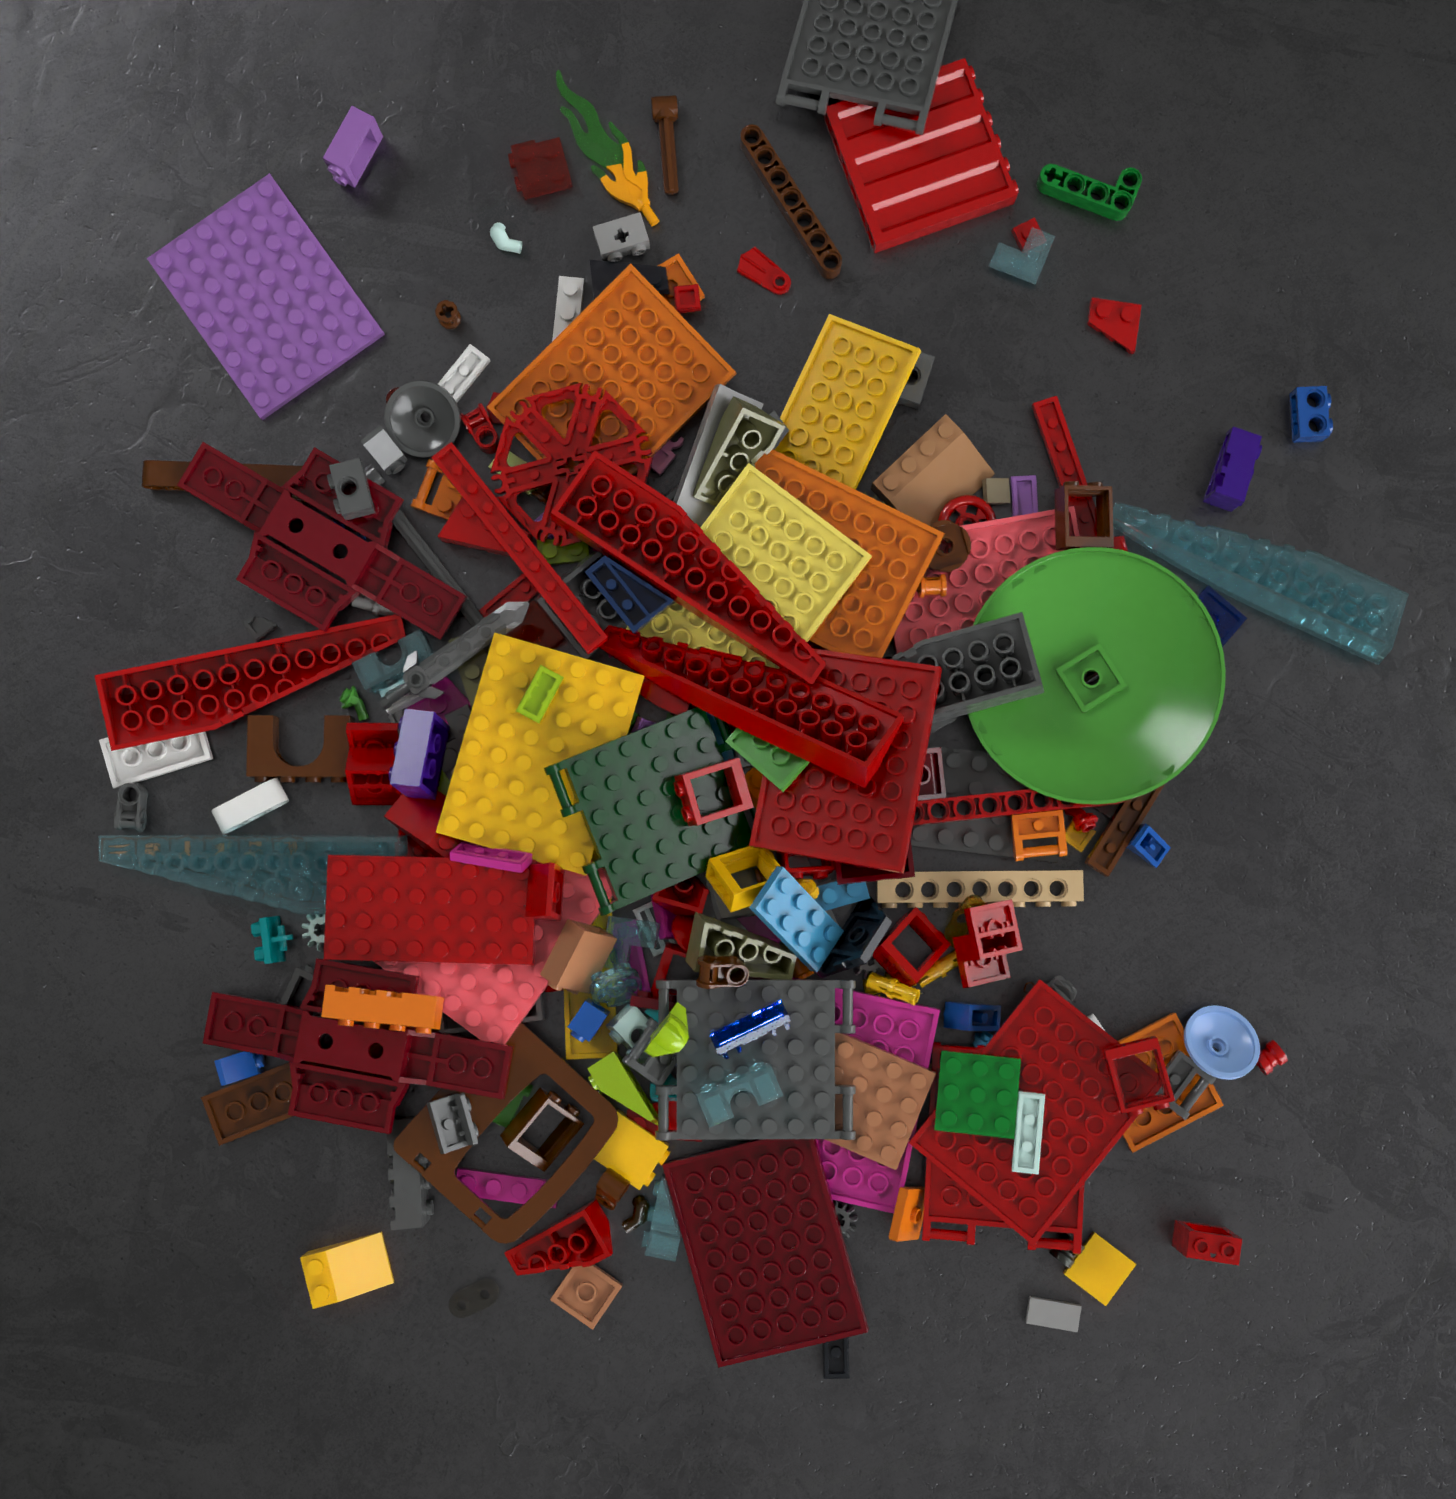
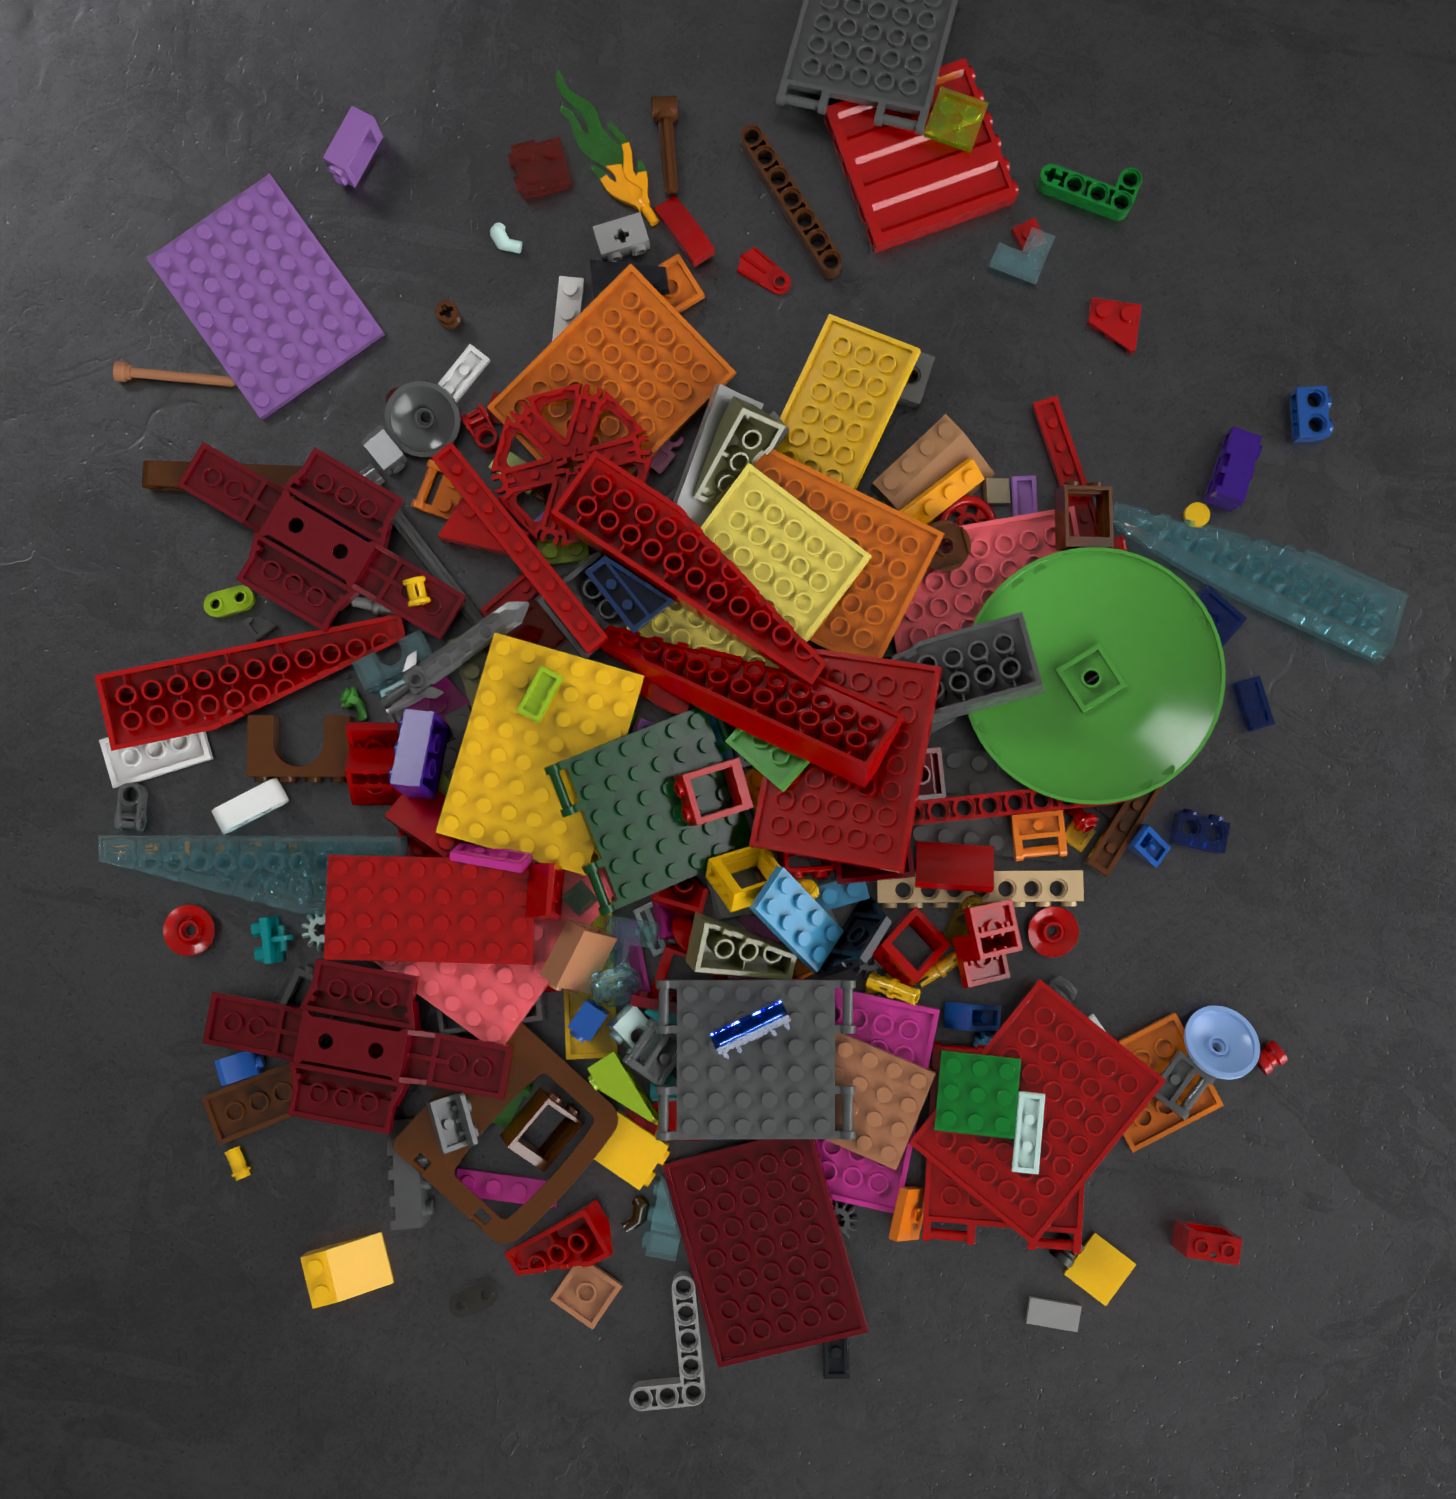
orange wedge [321,984,444,1034] -> none
dark grey brick [327,458,376,521] -> none
reddish brown piece [595,1168,631,1210] -> none
lime piece [645,1002,689,1057] -> none
red tile [673,284,701,313] -> none
reddish brown piece [696,955,749,989] -> none
clear light blue arch [697,1061,784,1128] -> none
orange bush [917,574,947,598] -> none
red window [1103,1036,1175,1117] -> none
none -> nougat piece [113,361,236,387]
none -> red dish [163,905,215,956]
none -> lime plate [203,585,256,618]
none -> yellow pin [224,1146,251,1181]
none -> yellow bush [402,576,431,607]
none -> clear green tile [562,880,598,917]
none -> light grey beam [629,1271,705,1411]
none -> red slope [653,195,715,268]
none -> light orange plate [899,457,985,524]
none -> red tile [915,841,994,893]
none -> clear neon green plate [923,86,988,153]
none -> red dish [1028,906,1079,957]
none -> clear blue brick [1169,809,1231,854]
none -> yellow tile [1183,502,1210,529]
none -> clear blue plate [1234,676,1275,732]

